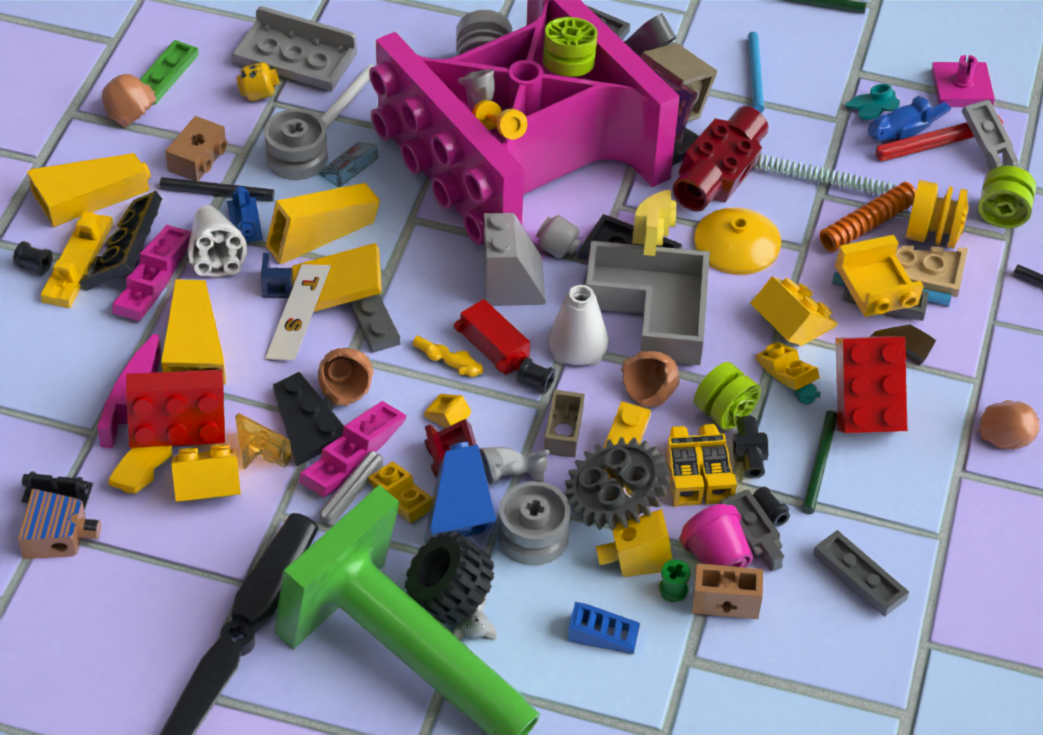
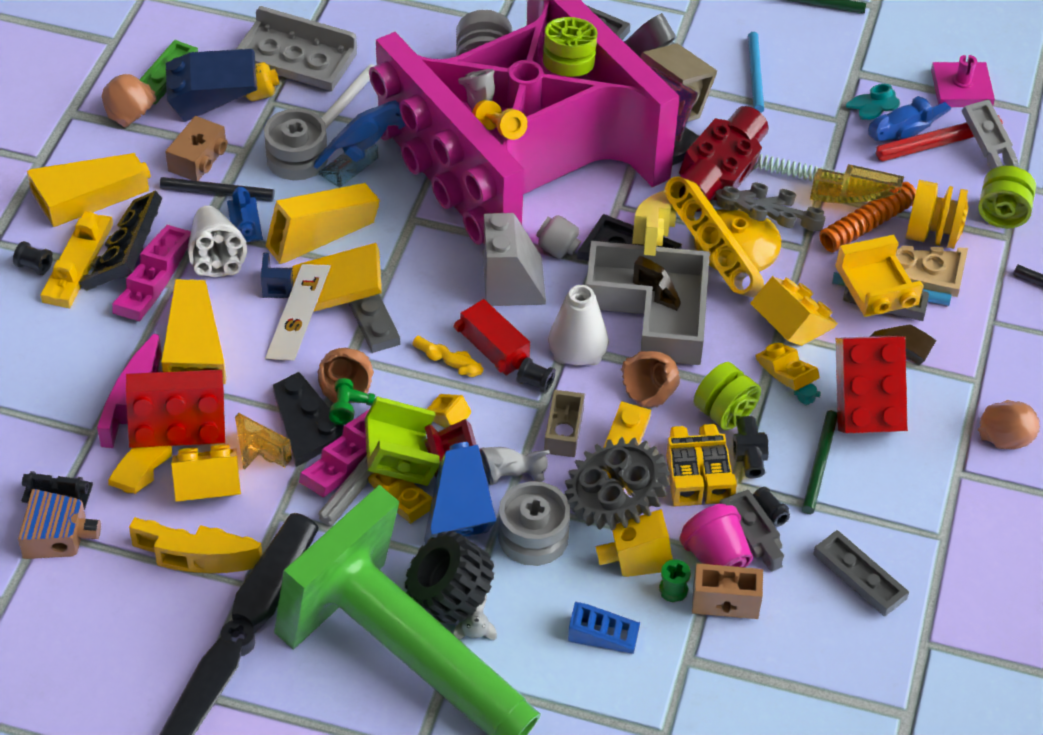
none -> yellow slope [129,517,263,573]
none -> dark blue slope [166,49,257,122]
none -> blue animal [314,100,406,169]
none -> green piece [329,378,375,425]
none -> lime panel [365,396,440,486]
none -> dark brown slope [633,255,681,311]
none -> yellow beam [664,176,764,297]
none -> dark grey plant [715,182,826,231]
none -> clear yellow slope [810,164,904,203]

